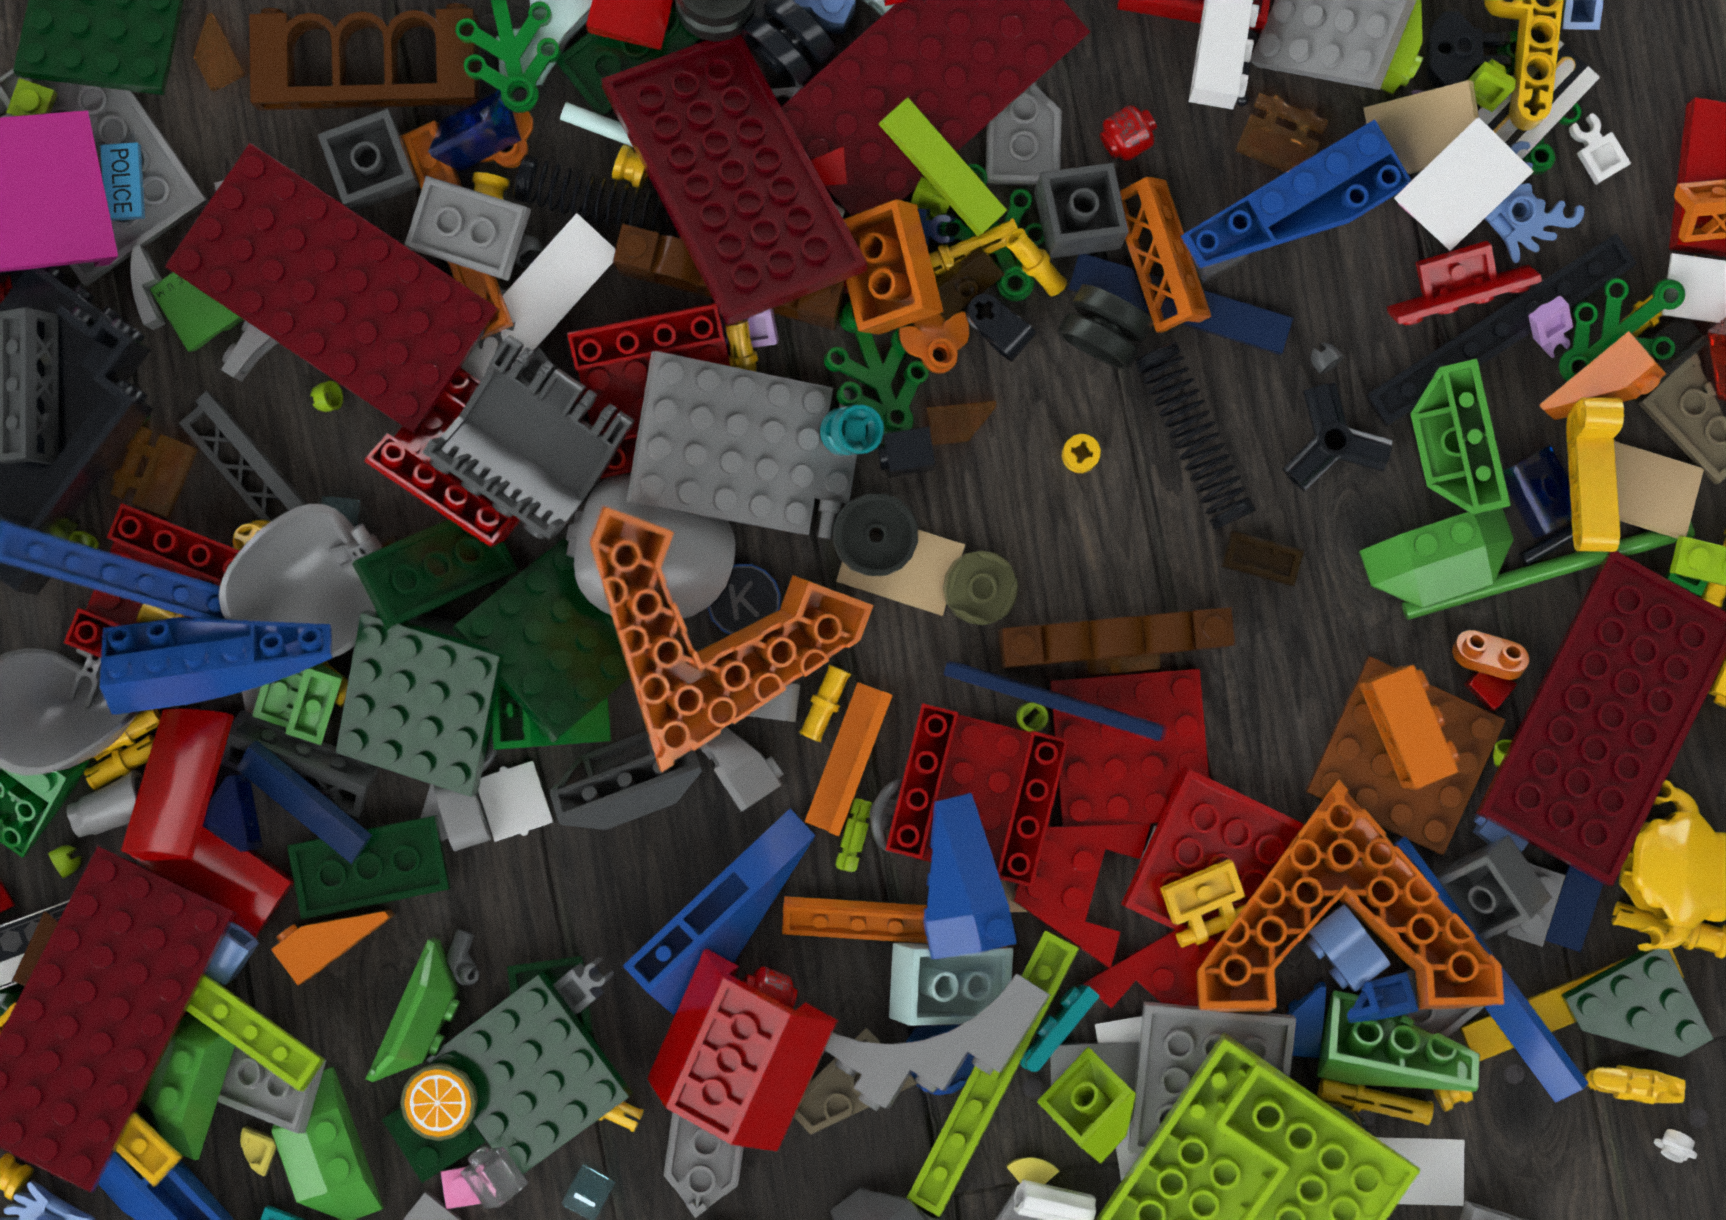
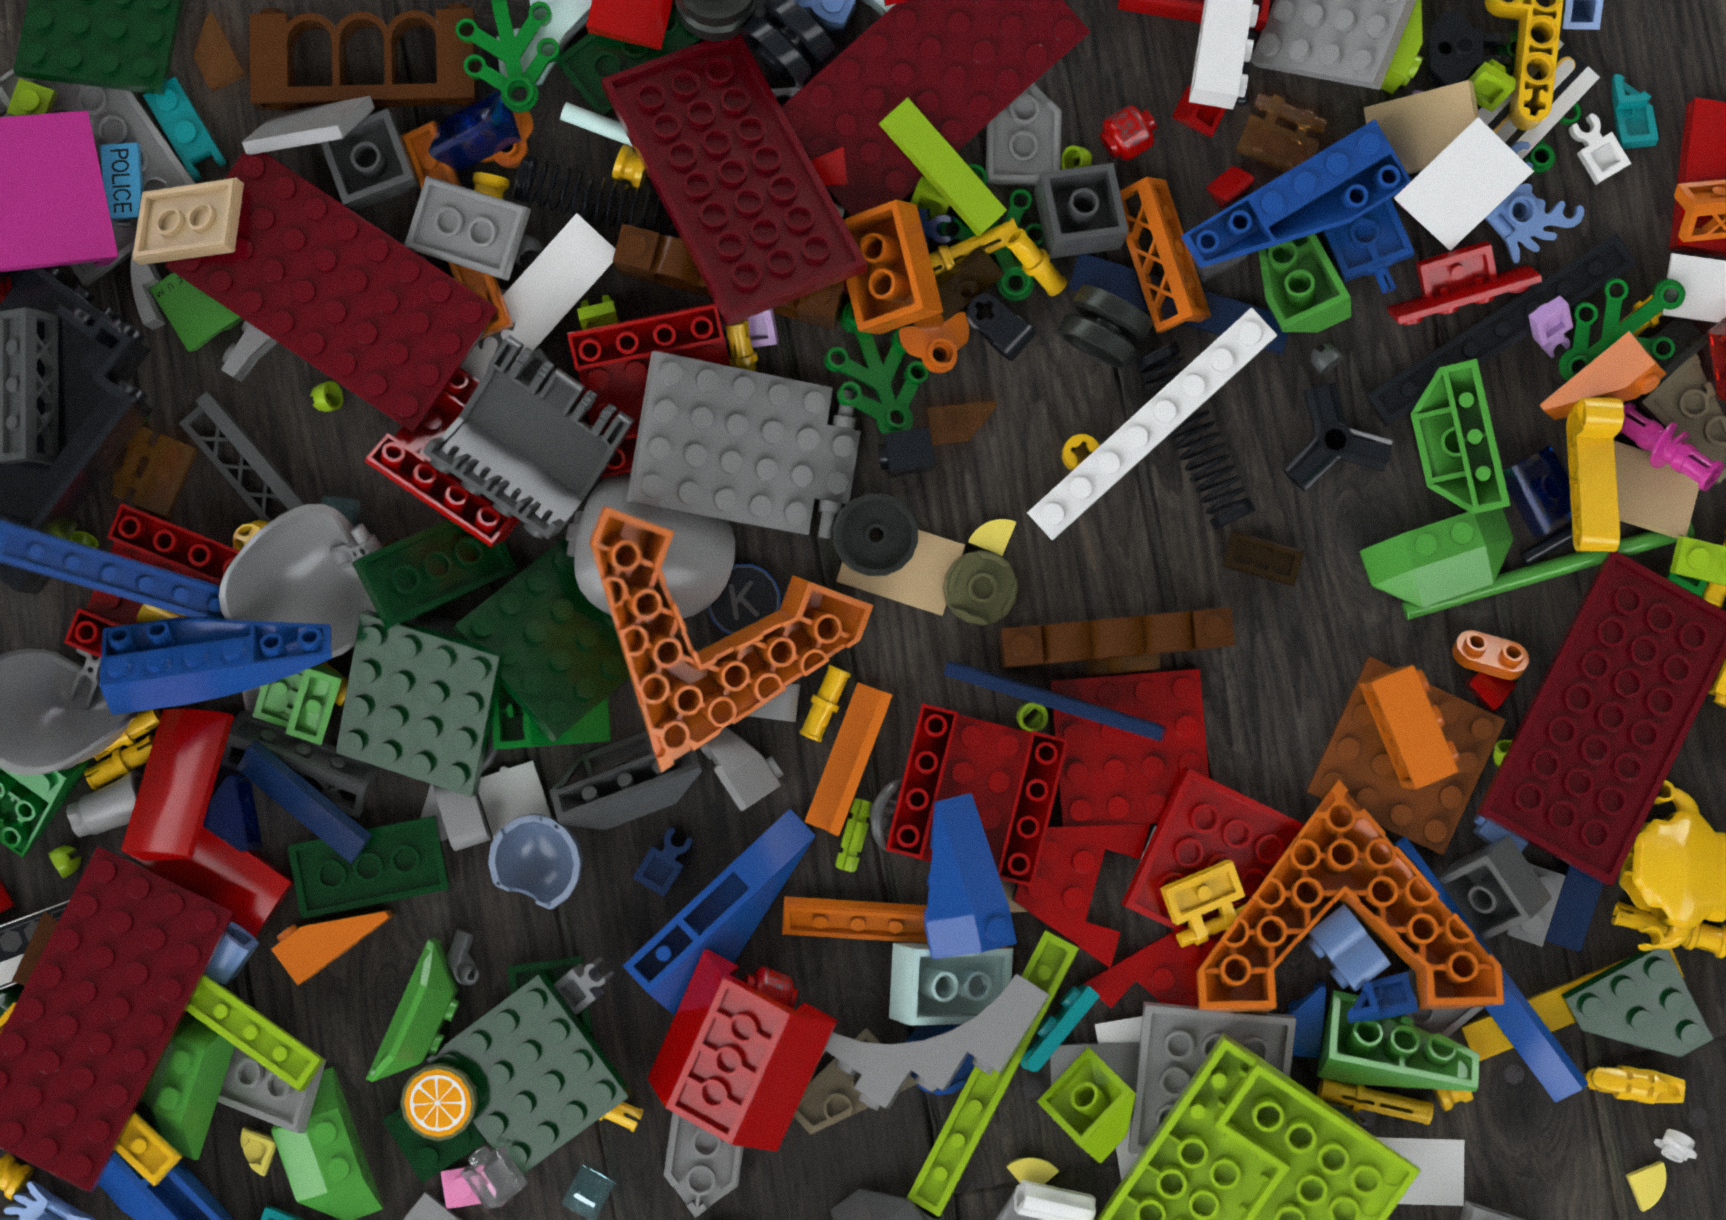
teal wheel [820,405,884,456] -> none
none -> tan tile [132,178,244,265]
none -> teal hinge [143,77,227,182]
none -> light grey tile [242,96,375,155]
none -> sand blue cylinder [488,814,583,909]
none -> lime tile [577,295,620,330]
none -> dark blue plate [632,827,693,897]
none -> light yellow tile [968,519,1017,557]
none -> white plate [1027,307,1277,541]
none -> lime hinge [1061,146,1093,170]
none -> red slope [1172,86,1227,138]
none -> red slope [1206,166,1255,209]
none -> bright green wedge [1258,234,1351,333]
none -> blue plate [1321,198,1414,294]
none -> teal slope [1611,74,1659,149]
none -> dark pink piece [1620,403,1724,491]
none -> light yellow tile [1626,1161,1667,1212]

